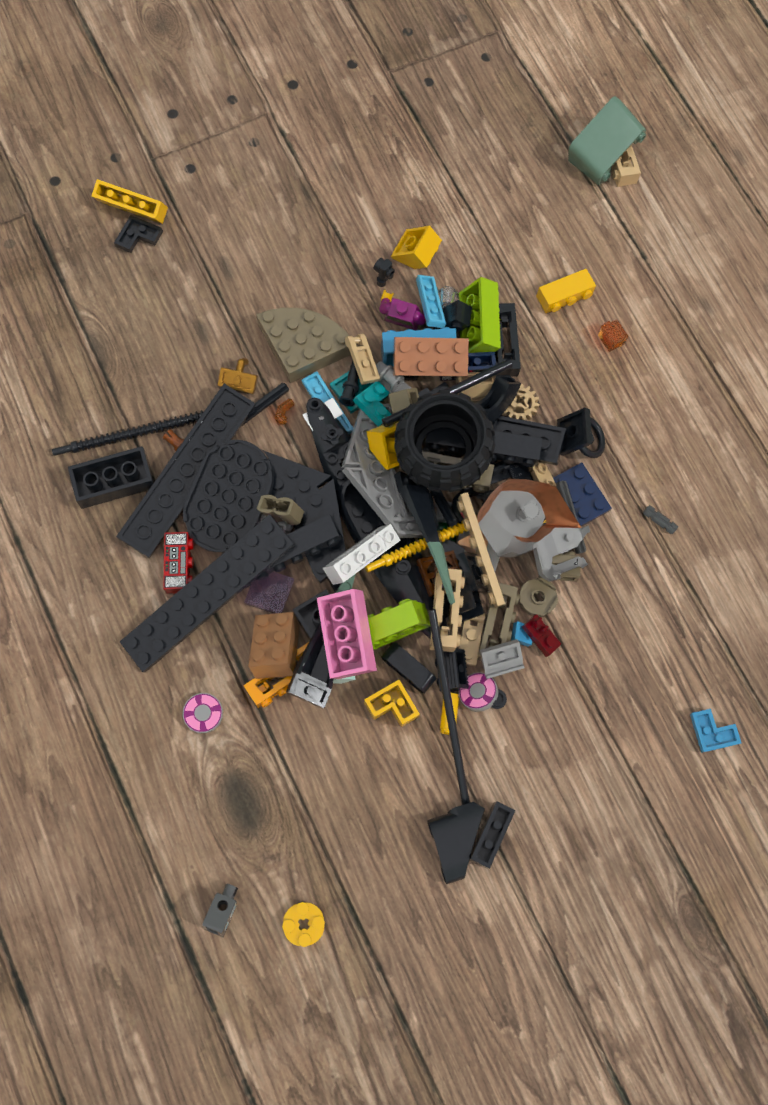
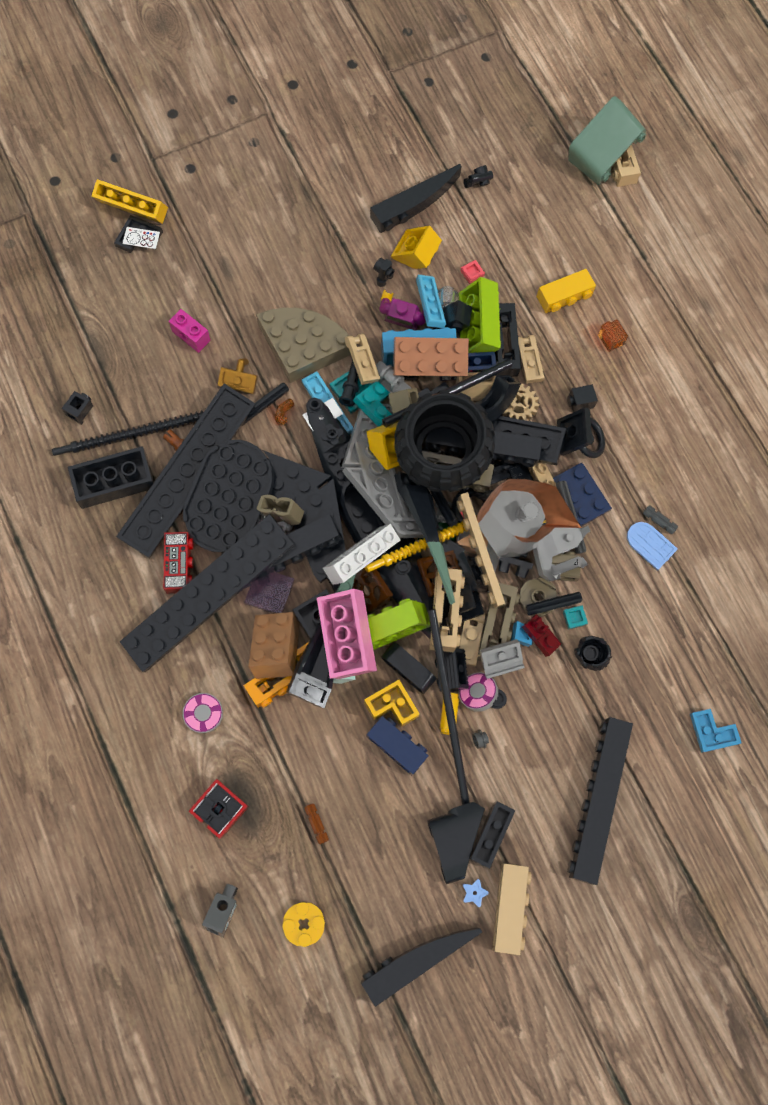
none -> black brick [62,391,93,425]
none -> white sticker [123,227,160,249]
none -> dark pink brick [169,309,211,353]
none -> piece [189,779,249,839]
none -> dark orange axle [304,804,329,844]
none -> reddish brown piece [352,567,393,615]
none -> black slope [361,927,482,1007]
none -> dark blue brick [366,716,429,776]
none -> black slope [370,164,462,233]
none -> coral tile [460,260,485,284]
none -> black plate [463,165,493,188]
none -> light blue plate [463,879,489,907]
none -> dark grey plate [472,729,489,749]
none -> tan brick [492,863,531,955]
none -> black hips [497,553,533,578]
none -> tan plate [518,335,544,384]
none -> black axle [526,592,582,616]
none -> teal plate [563,605,588,630]
none -> black brick [567,384,598,412]
none -> black brick [567,717,633,885]
none -> black hair [574,636,612,671]
none -> light blue window [627,522,678,570]

